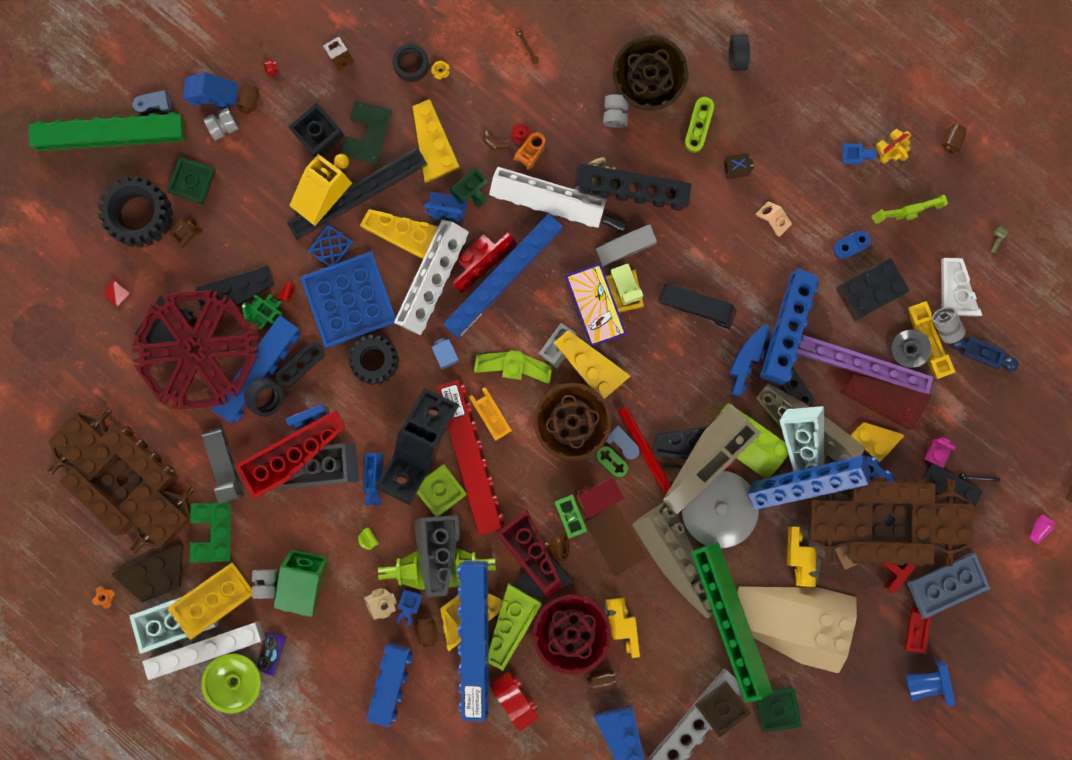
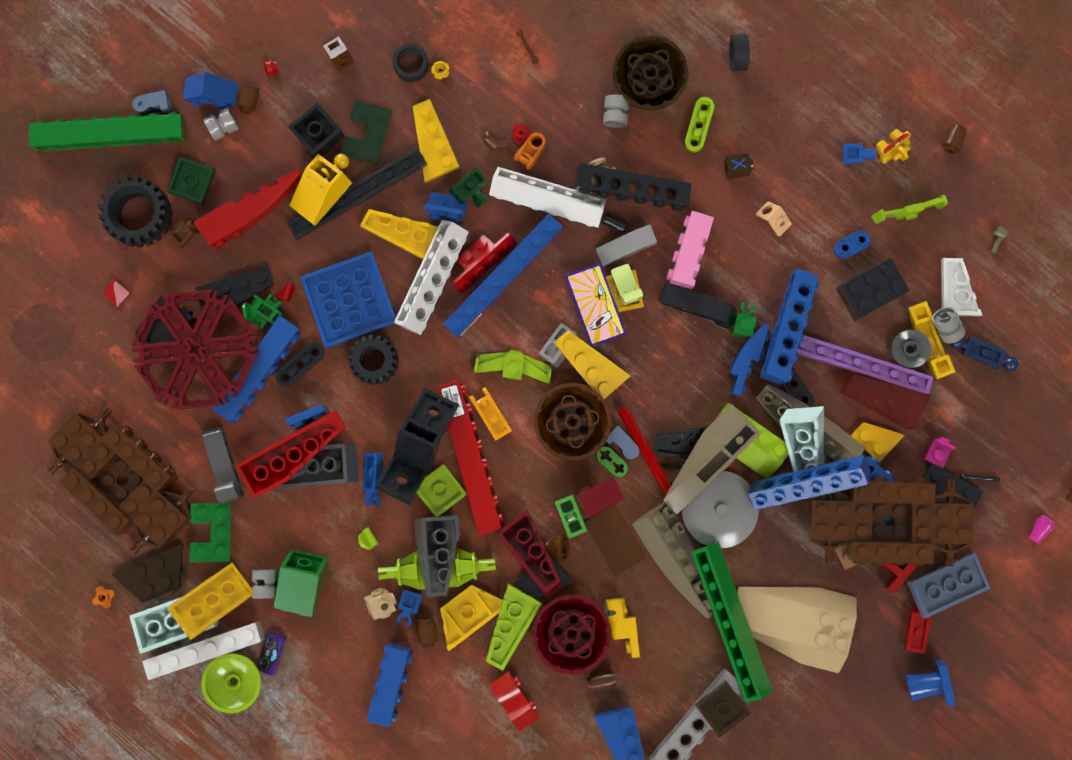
black tyre [244,378,284,417] -> none
blue window [308,224,353,266] -> none
medium blue brick [432,338,459,370] -> none
blue brick [457,561,489,722] -> none
dark green plate [757,687,802,733] -> none
yellow plate [787,526,821,587] -> none
none -> red wedge [194,170,302,249]
none -> bright pink wedge [666,211,714,291]
none -> green brick [730,302,756,339]

